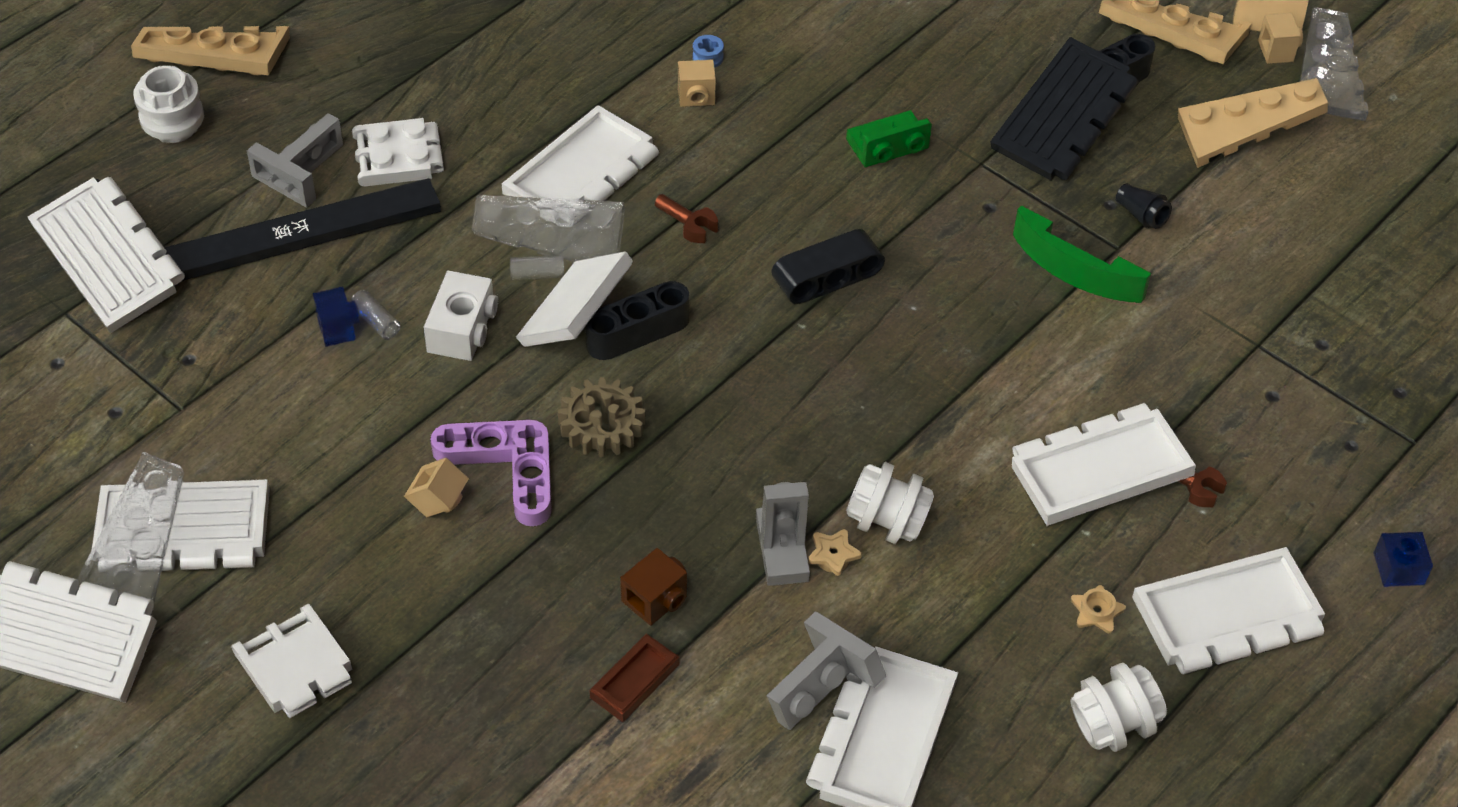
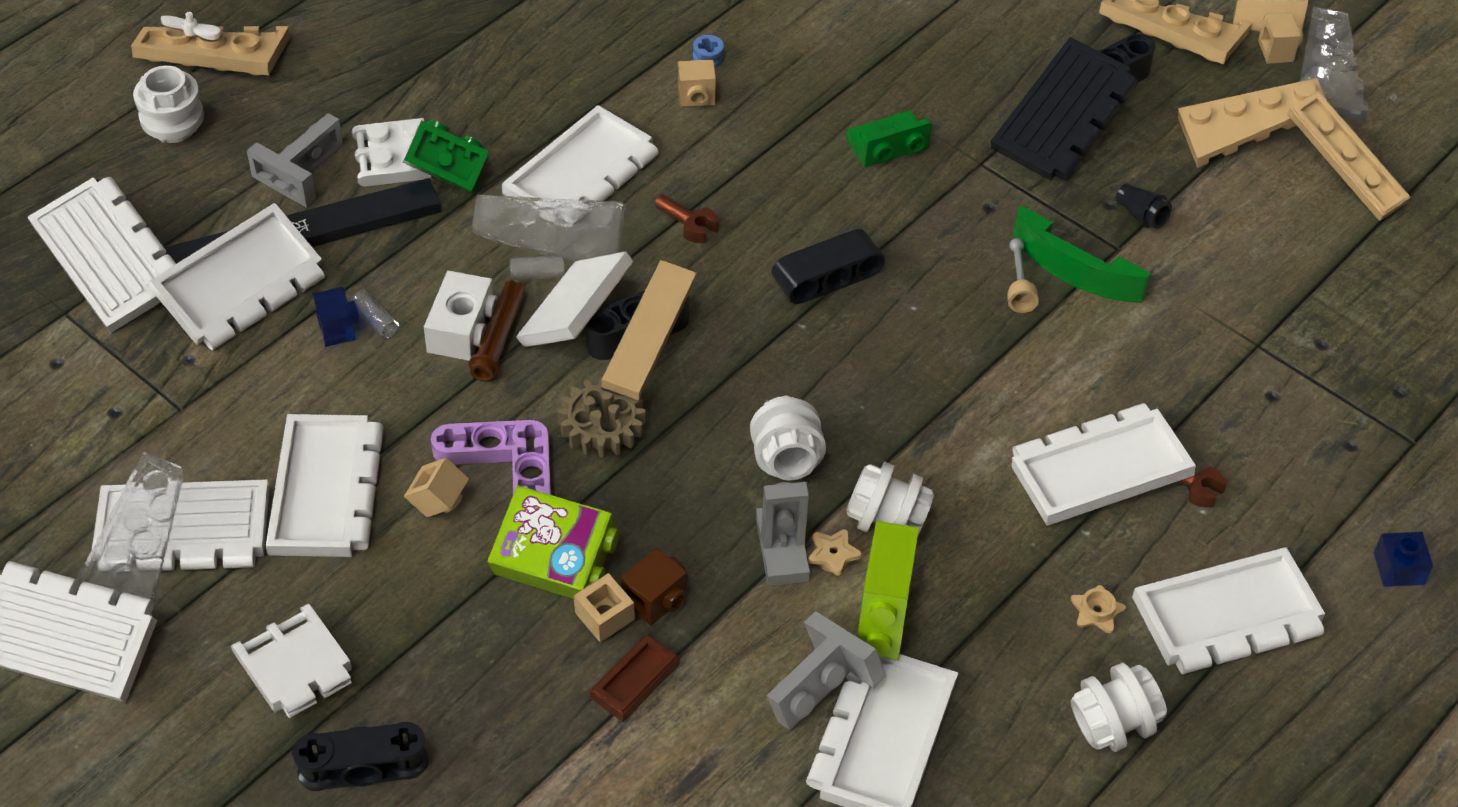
none -> white hinge [149,203,325,351]
none -> white piece [161,12,221,40]
none -> white hinge [266,414,384,557]
none -> black piece [292,722,428,791]
none -> green bracket [402,120,489,193]
none -> reddish brown axle [469,279,525,381]
none -> brick [487,485,620,599]
none -> tan plate [574,573,635,642]
none -> tan tile [601,260,697,400]
none -> white piece [750,396,826,481]
none -> lime brick [857,521,919,660]
none -> tan hinge [1007,238,1039,313]
none -> tan tile [1287,91,1411,221]

